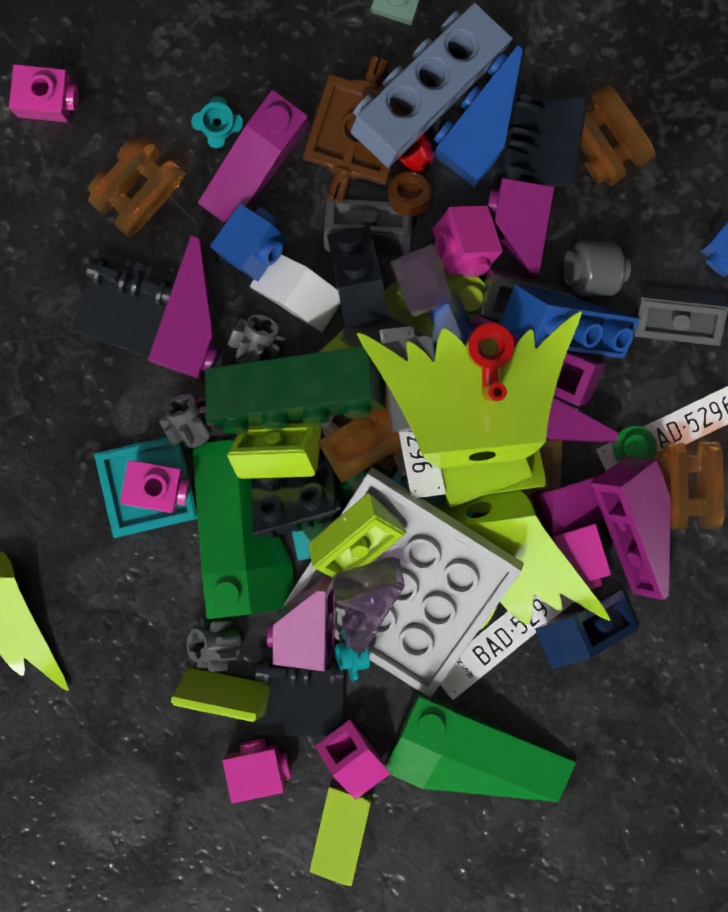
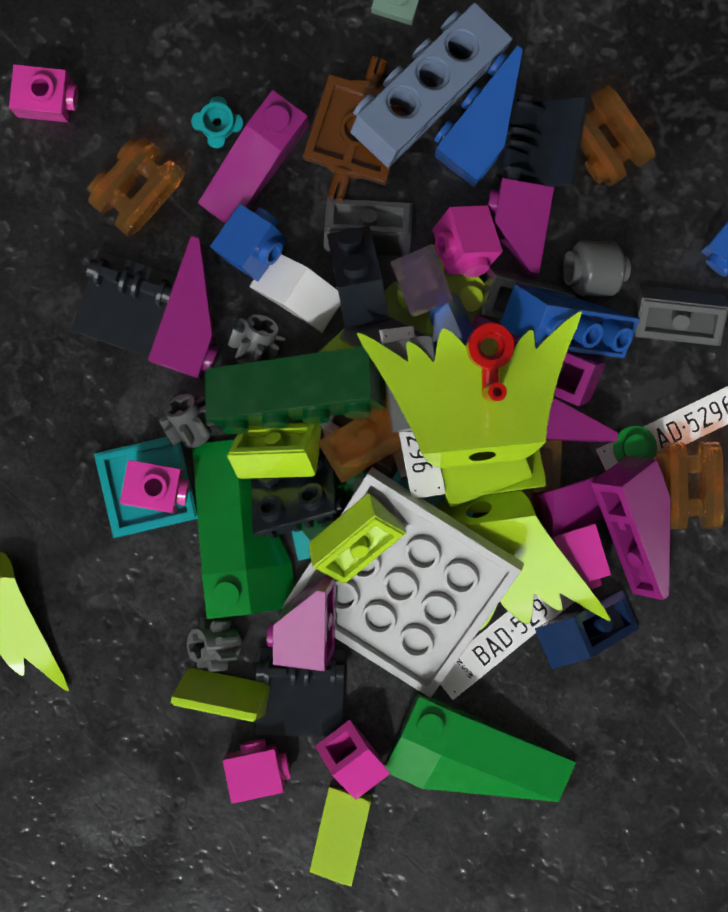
clear purple slope [332,557,405,653] -> none
teal plate [335,628,370,681] -> none
reddish brown tile [388,171,431,216] -> none
red hinge [399,134,435,171] -> none

